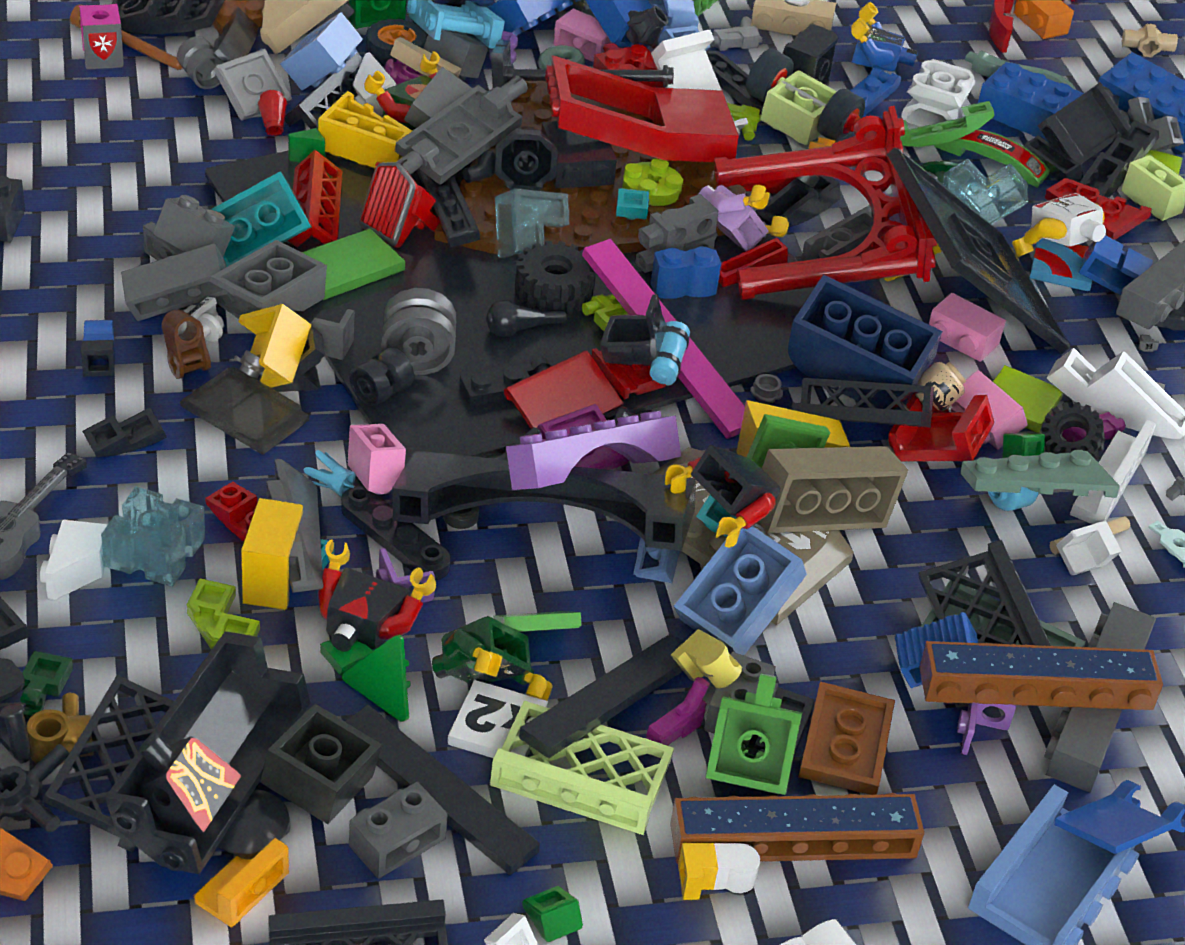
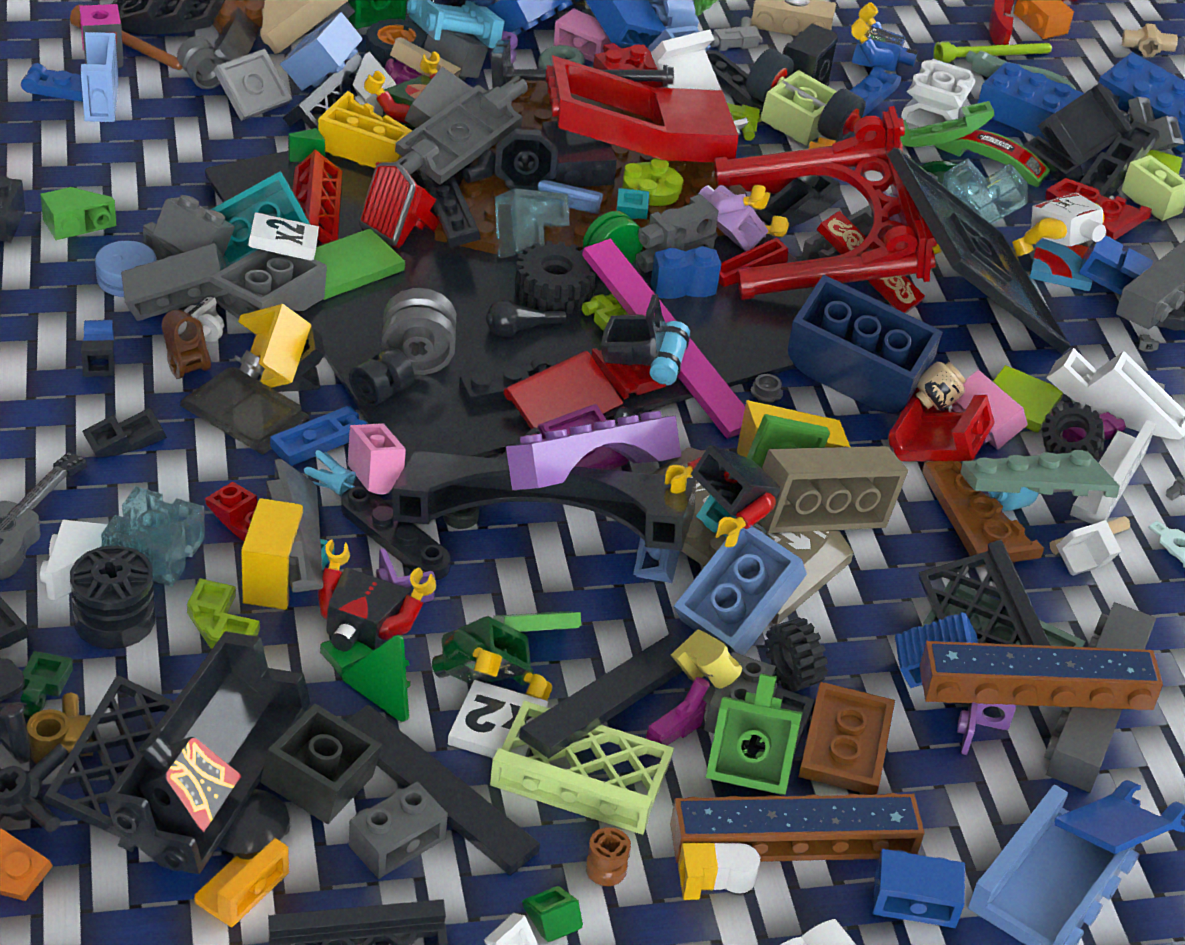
red cone [258,90,287,136] -> none
dark grey panel [311,309,355,360] -> none
black rock [626,6,669,49] -> none
black fence [791,378,934,428] -> none
bright pink brick [929,293,1006,362] -> none
green slope [1003,433,1045,458] -> none
none -> blue plate [21,63,83,102]
none -> bright green slope [40,187,116,240]
none -> black wheel [70,545,156,649]
none -> light blue panel [81,32,118,122]
none -> medium blue head [95,241,157,297]
none -> white tile [248,212,319,261]
none -> blue plate [270,406,368,466]
none -> medium blue slope [538,180,603,214]
none -> green head [583,211,643,264]
none -> dark orange wheel [586,827,631,886]
none -> black tyre [765,617,828,692]
none -> red tile [816,211,925,313]
none -> blue brick [873,849,965,928]
none -> dark orange wing [922,461,1044,568]
none -> lime piece [933,42,1052,63]

